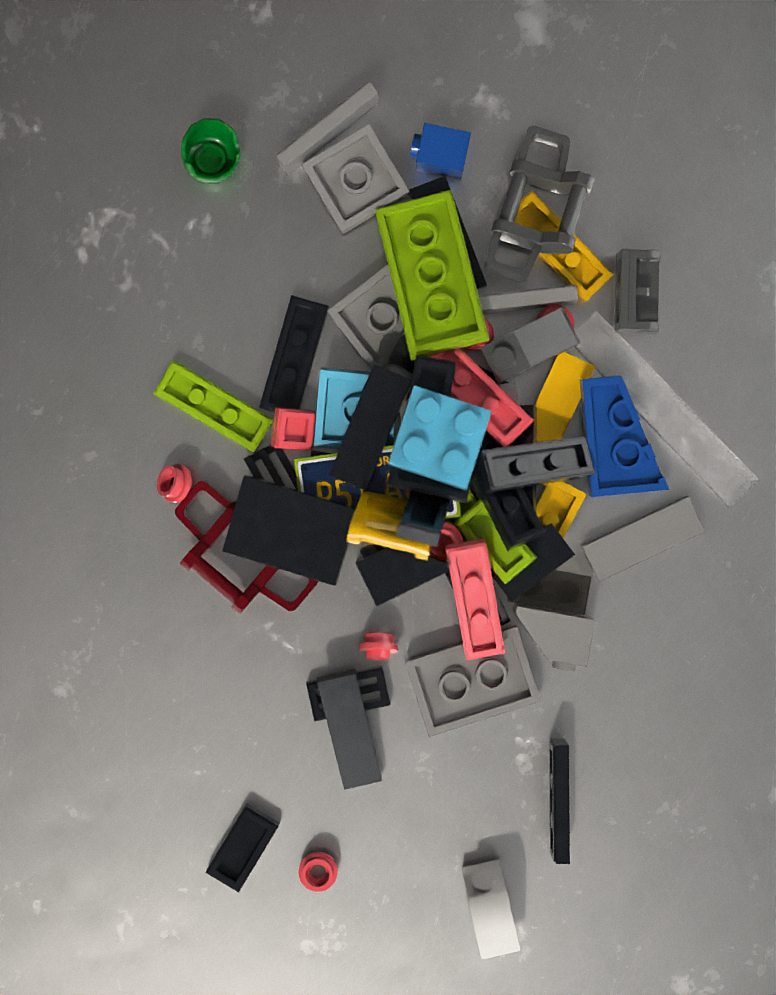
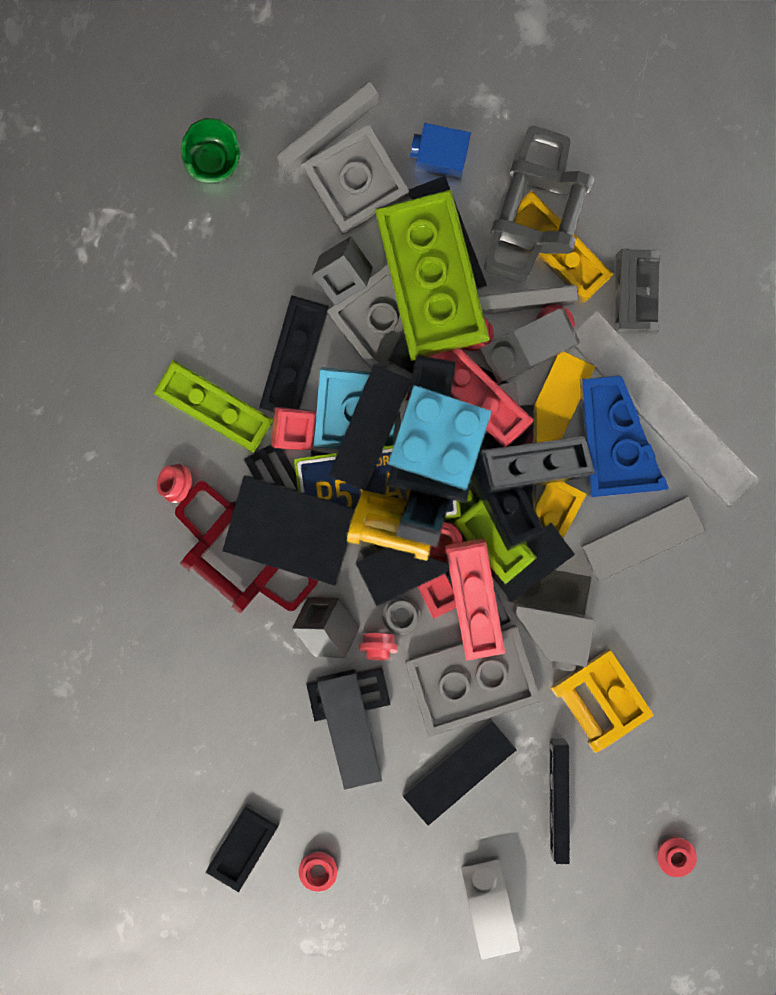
none -> dark grey panel [292,597,359,658]
none -> dark grey panel [312,236,373,305]
none -> light grey plate [382,596,421,635]
none -> black tile [403,718,517,826]
none -> coral tile [418,567,456,619]
none -> yellow plate [551,648,654,753]
none -> coral plate [657,837,697,877]

